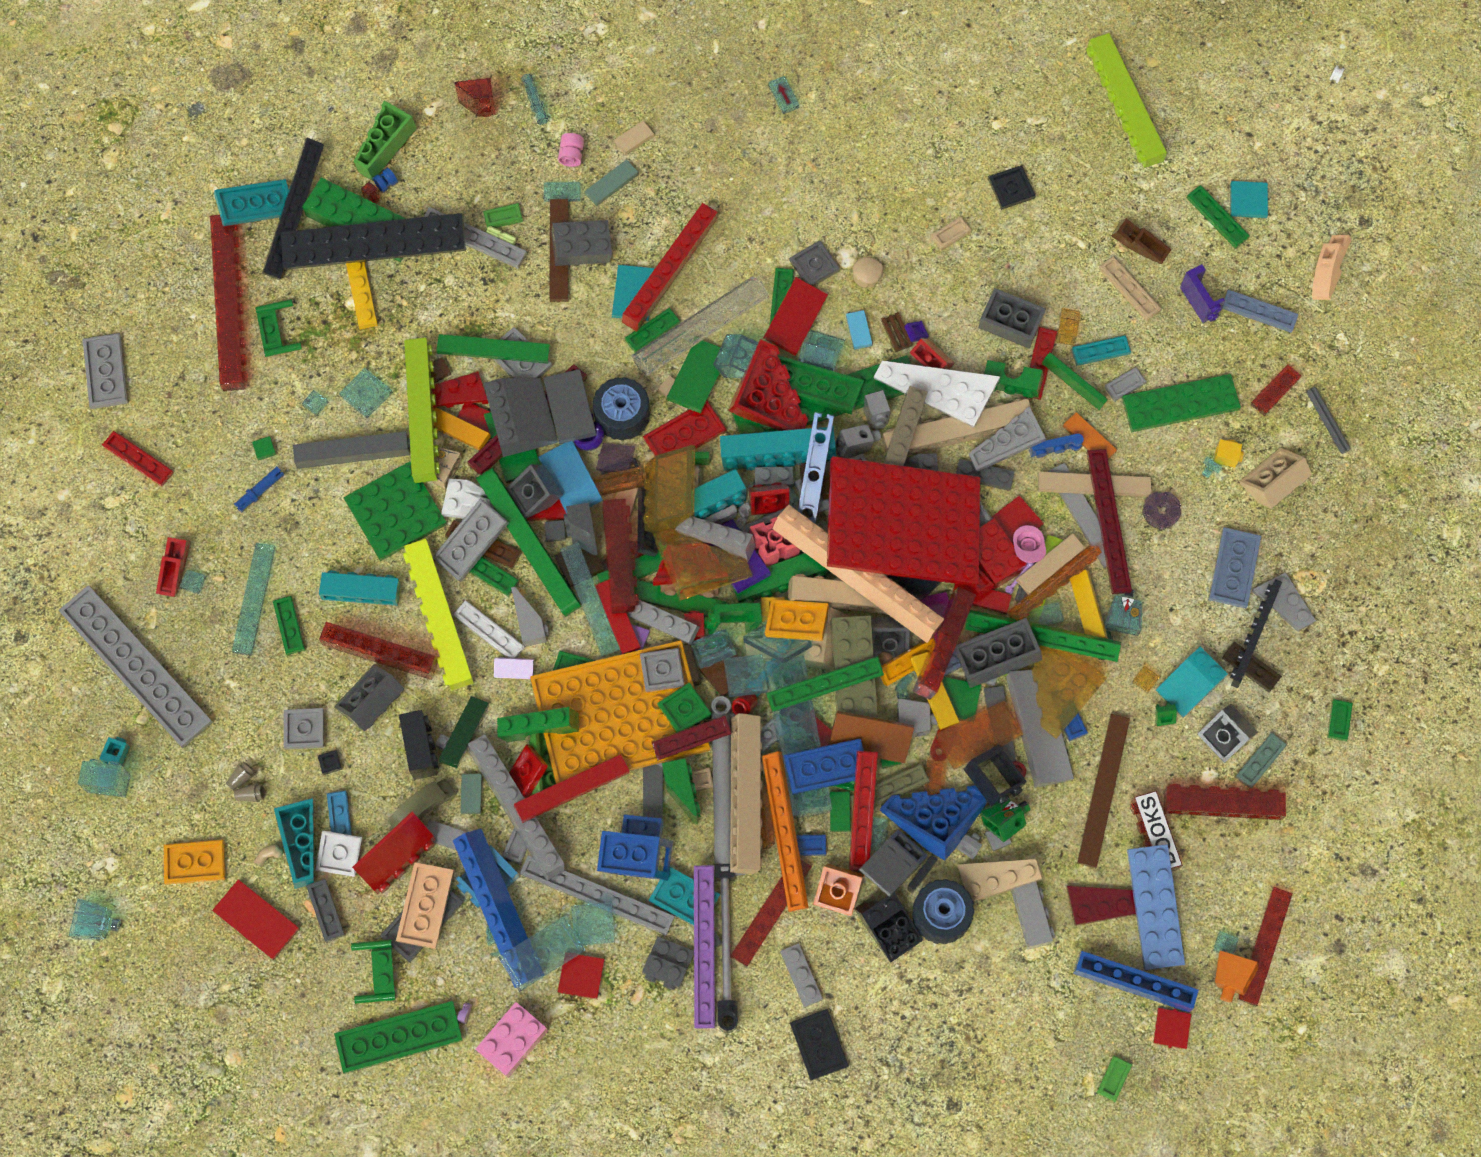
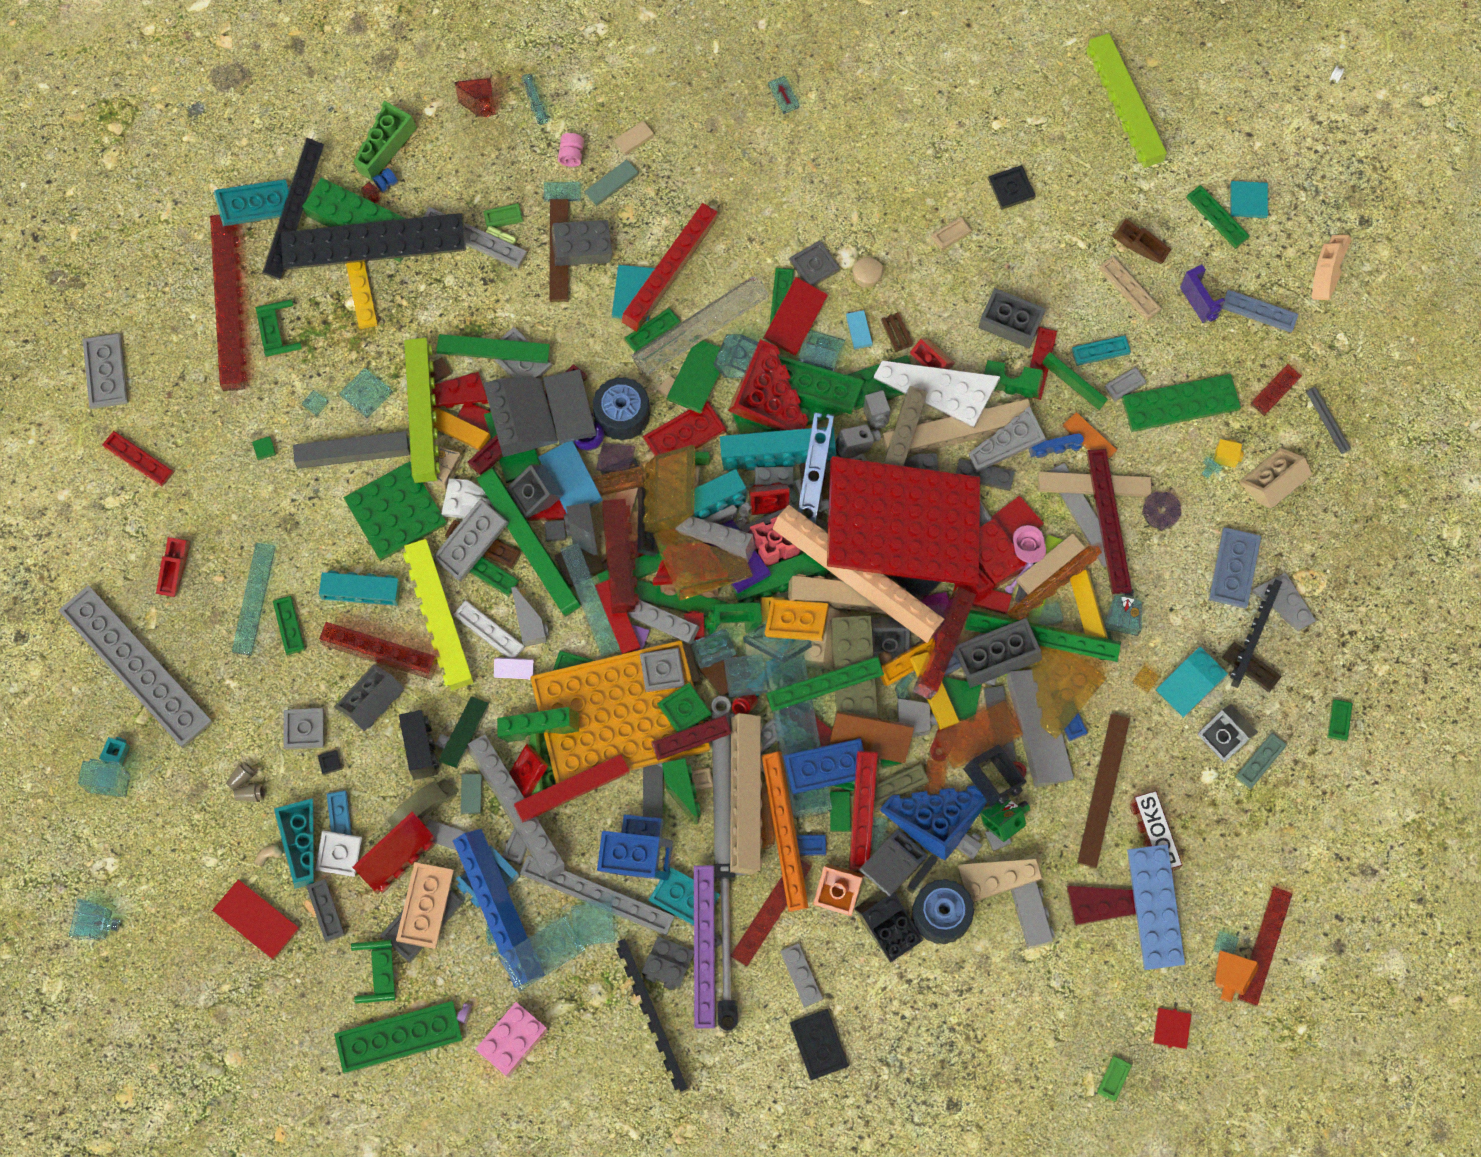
light orange tile [164,840,225,885] -> none
clear light blue tile [180,570,206,594] -> none
blue pin [234,466,284,513] -> none
red tile [557,952,605,1000] -> none
dark purple tile [904,321,929,342] -> none
clear yellow slope [1055,308,1080,346] -> none
blue brick [1073,951,1199,1012] -> none
green tile [1155,702,1177,727] -> none
clear red brick [1164,784,1286,820] -> none
none -> black plate [616,939,688,1094]

